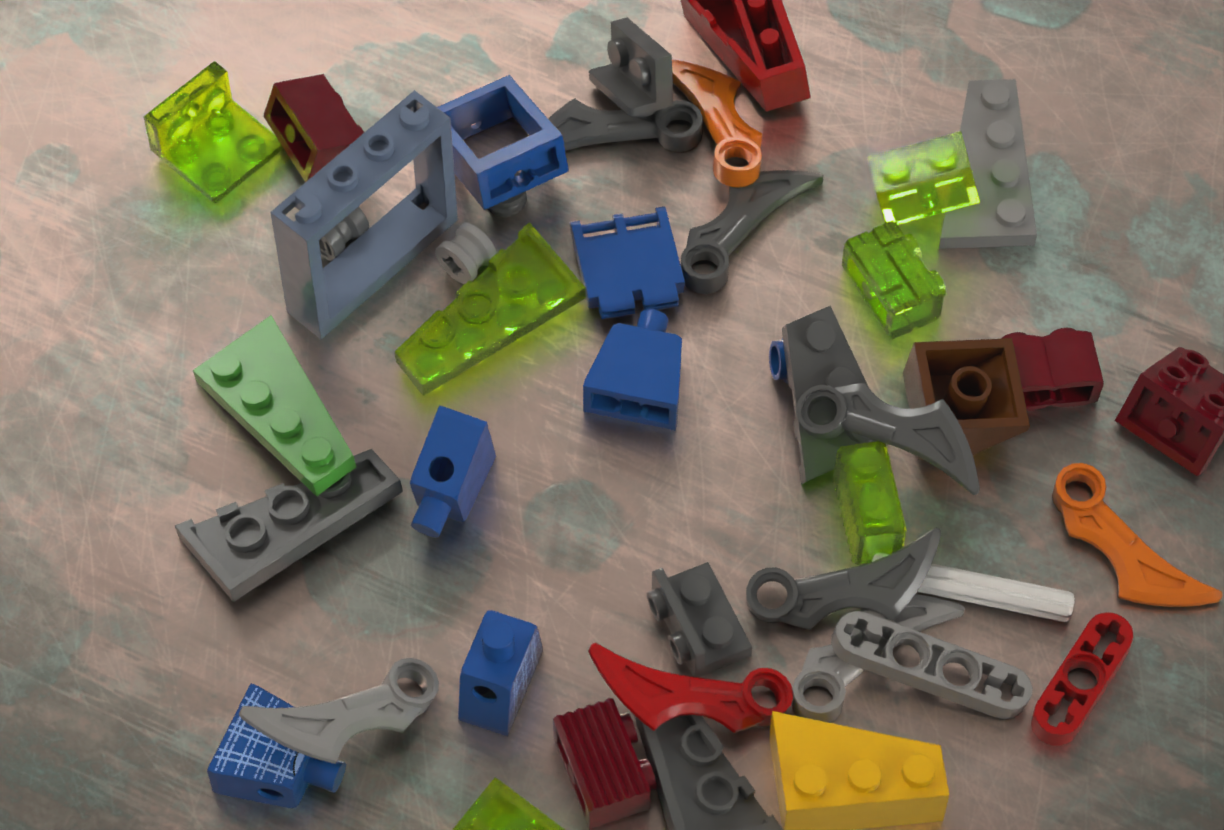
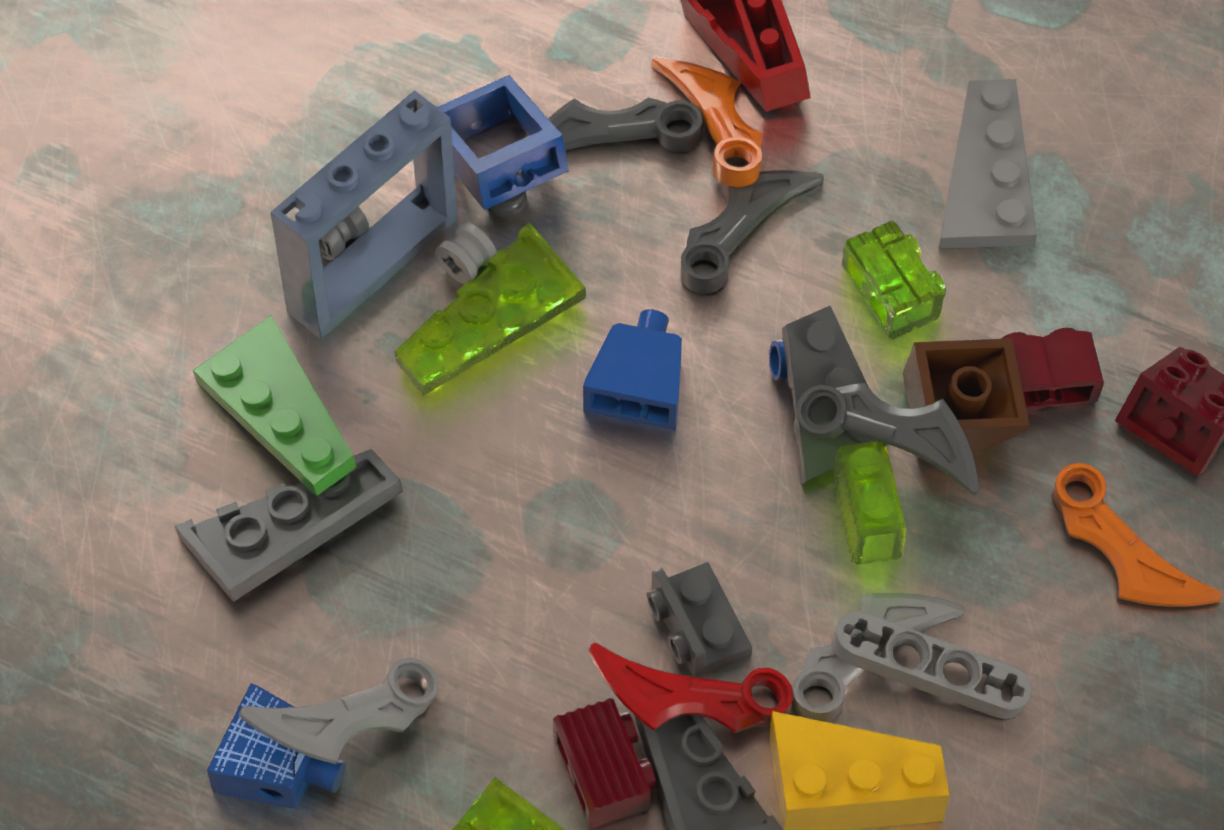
clear neon green bracket [143,61,283,203] -> none
dark red brick [263,74,364,182] -> none
blue torso [410,405,496,538] -> none
blue torso [458,610,543,737] -> none
blue plate [570,206,685,319] -> none
dark grey bracket [589,17,673,117] -> none
dark grey piece [746,528,941,630] -> none
clear neon green brick [867,131,980,228] -> none
white axle [872,553,1075,622] -> none
red beam [1031,612,1133,746] -> none

